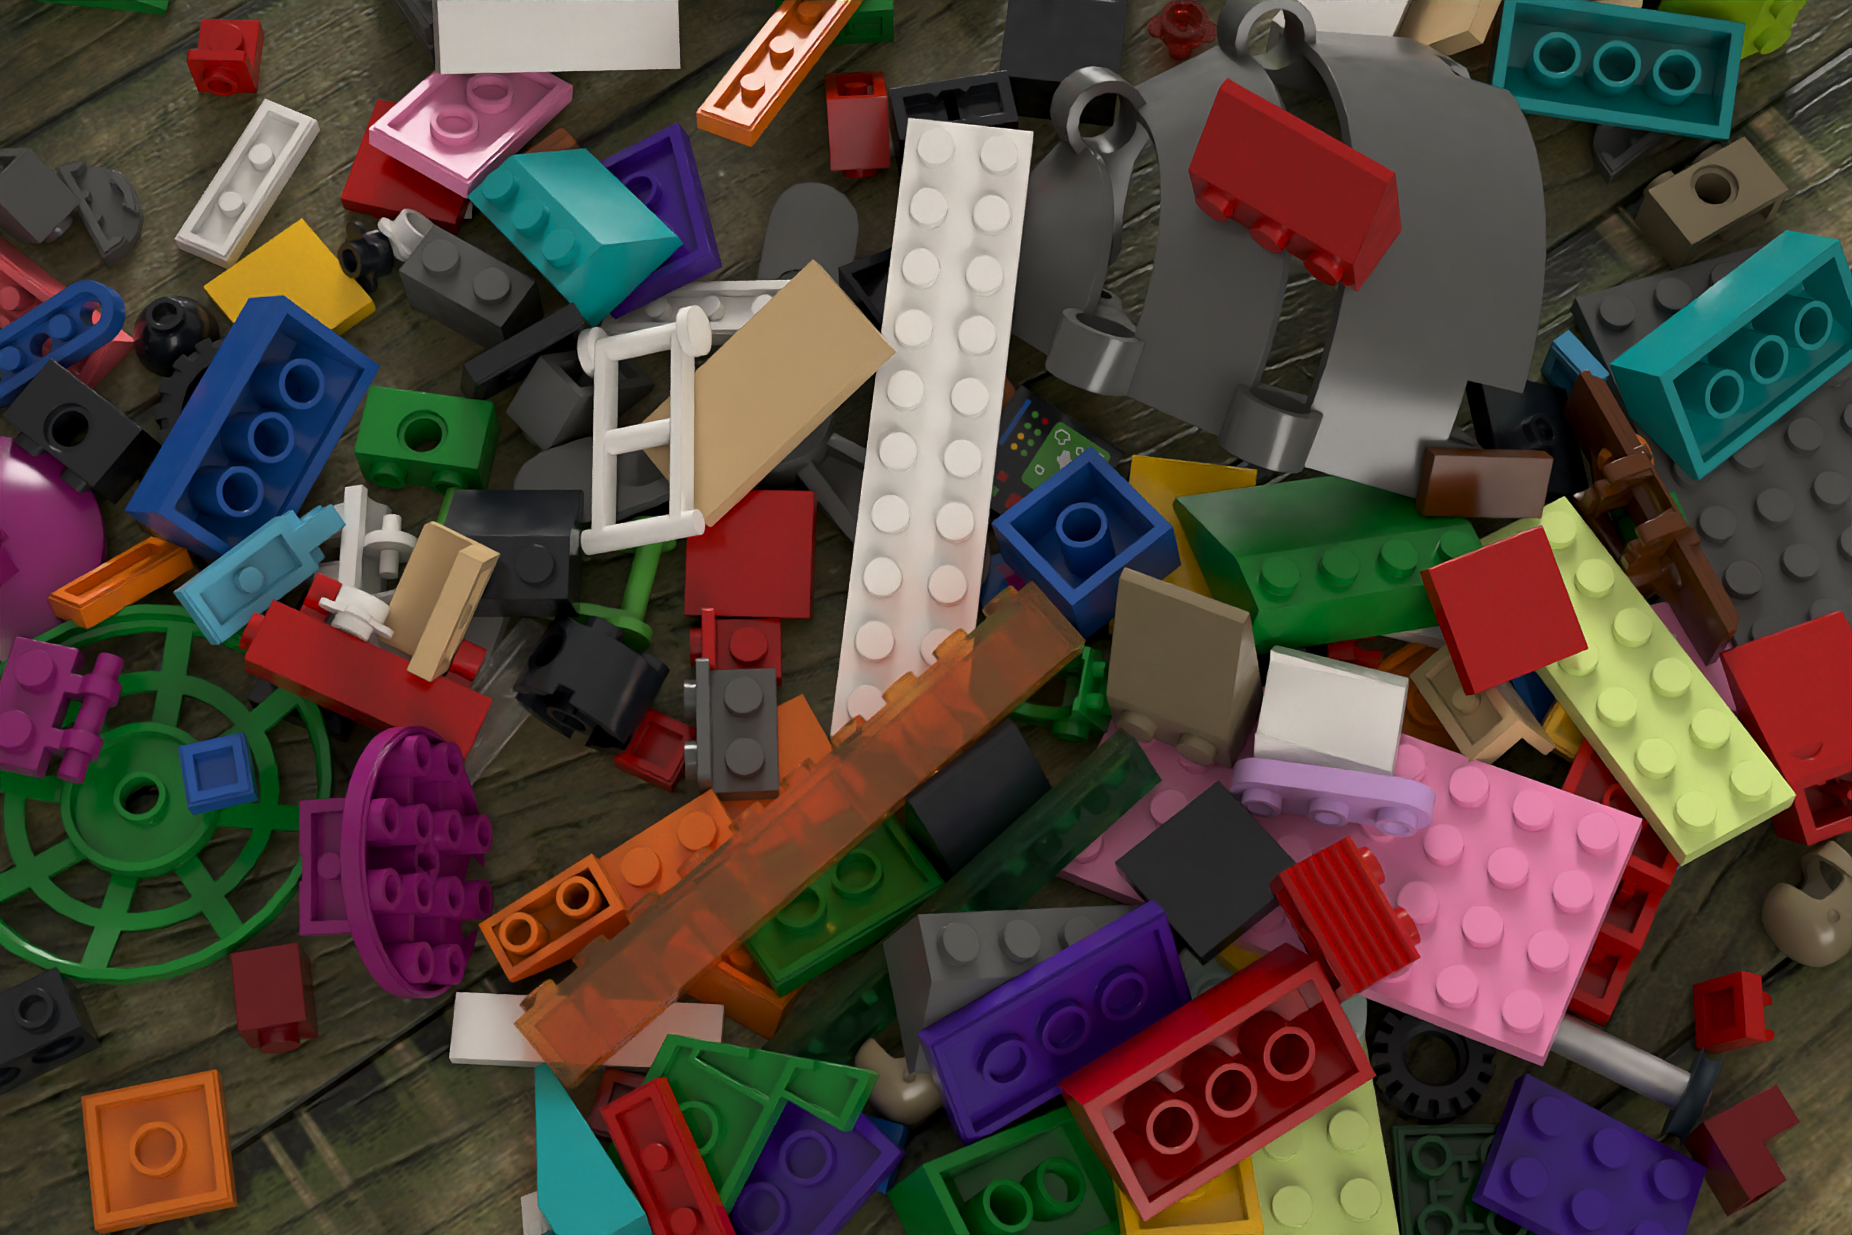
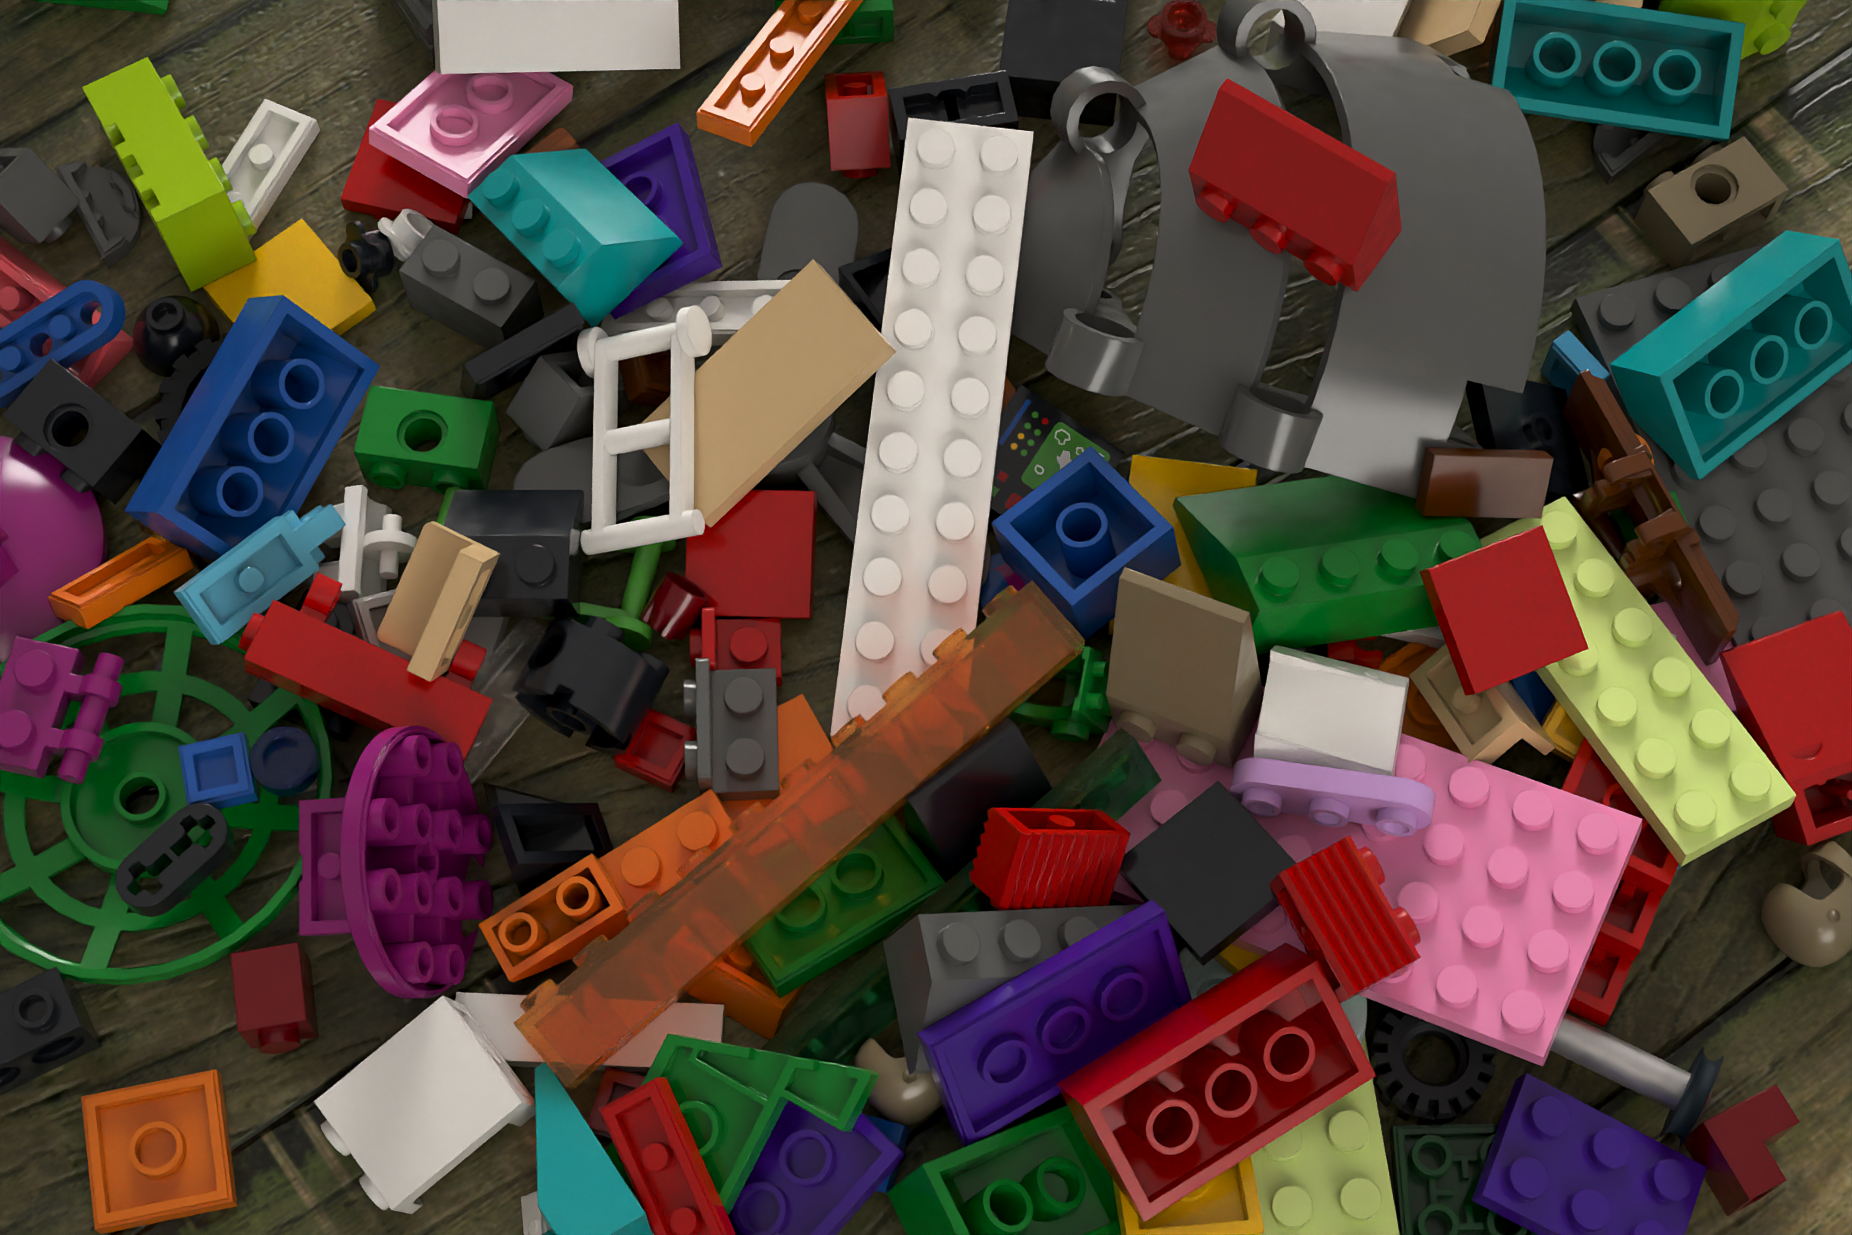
red bracket [187,19,264,96] -> none
white plate [318,585,394,642] -> none
red tile [1693,971,1774,1054] -> none
none -> lime wedge [82,57,257,292]
none -> black beam [115,803,235,917]
none -> clear blue tile [250,726,321,796]
none -> white panel [314,996,536,1214]
none -> black slope [483,782,614,897]
none -> reddish brown tile [618,350,671,408]
none -> dark red hose [639,572,710,641]
none -> red brick [969,808,1131,911]

